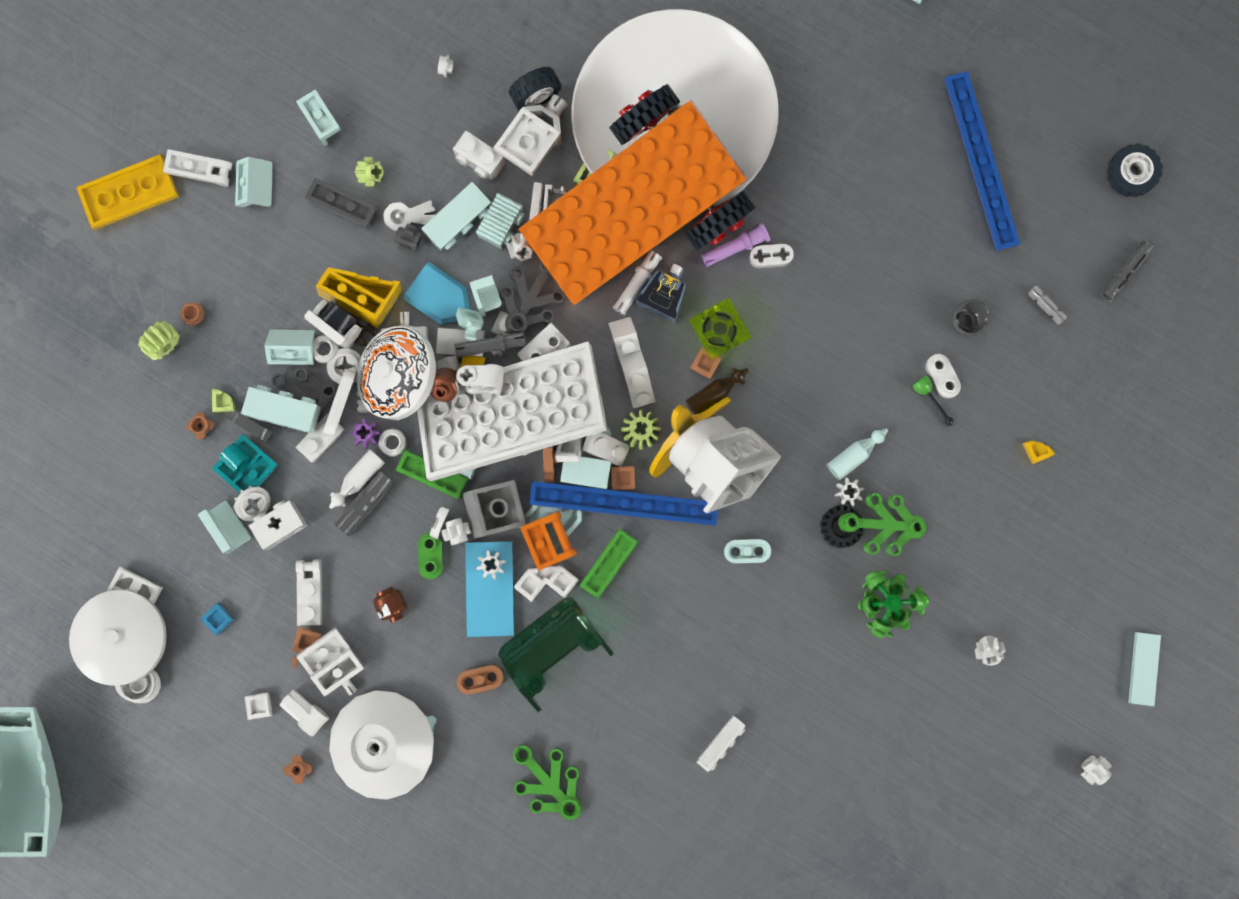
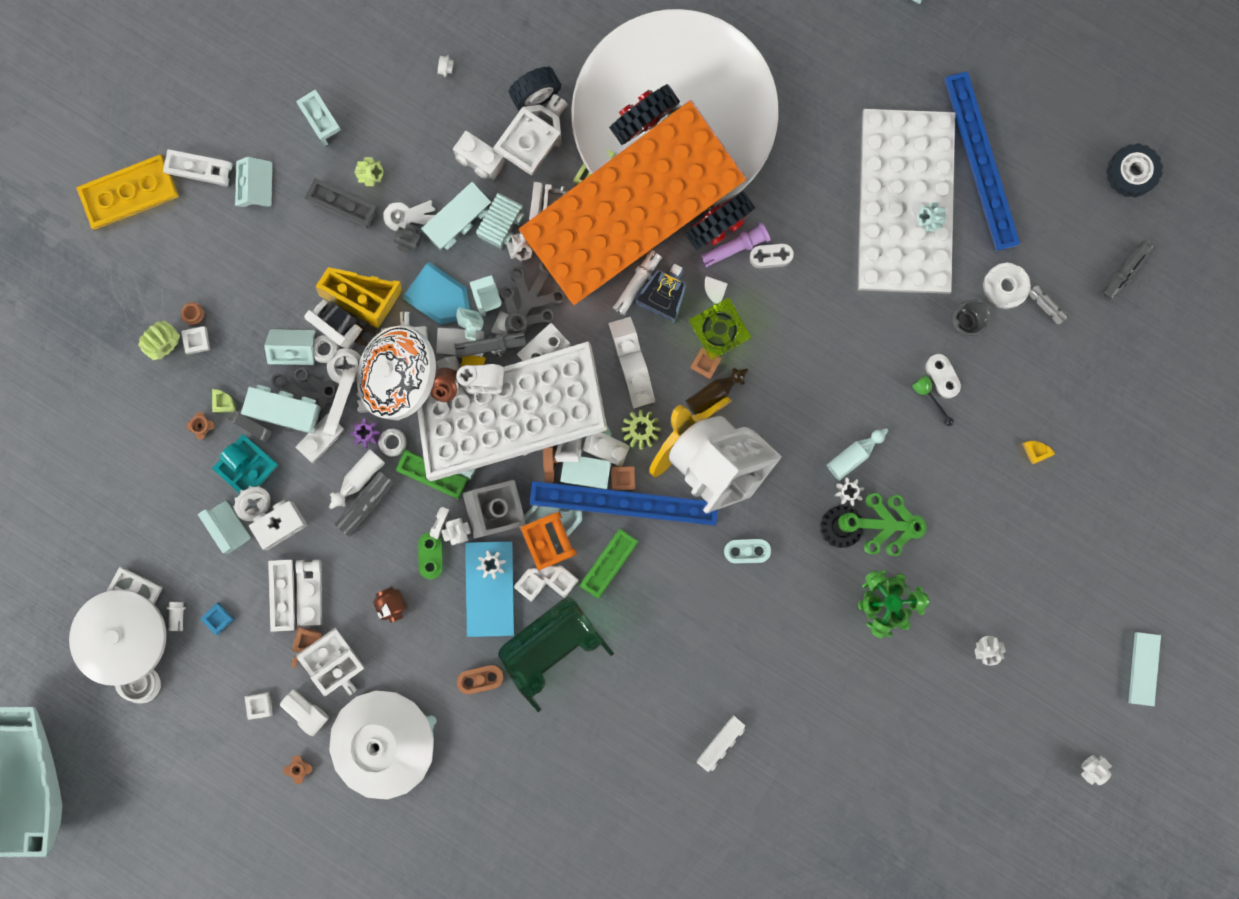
bright green plant [513,745,582,820] -> none
none -> white pin [167,602,186,631]
none -> white plate [181,326,210,355]
none -> white plate [268,560,296,632]
none -> white tile [704,276,728,307]
none -> white plate [858,109,955,294]
none -> light aqua gear [917,202,947,232]
none -> white tile [983,262,1031,309]

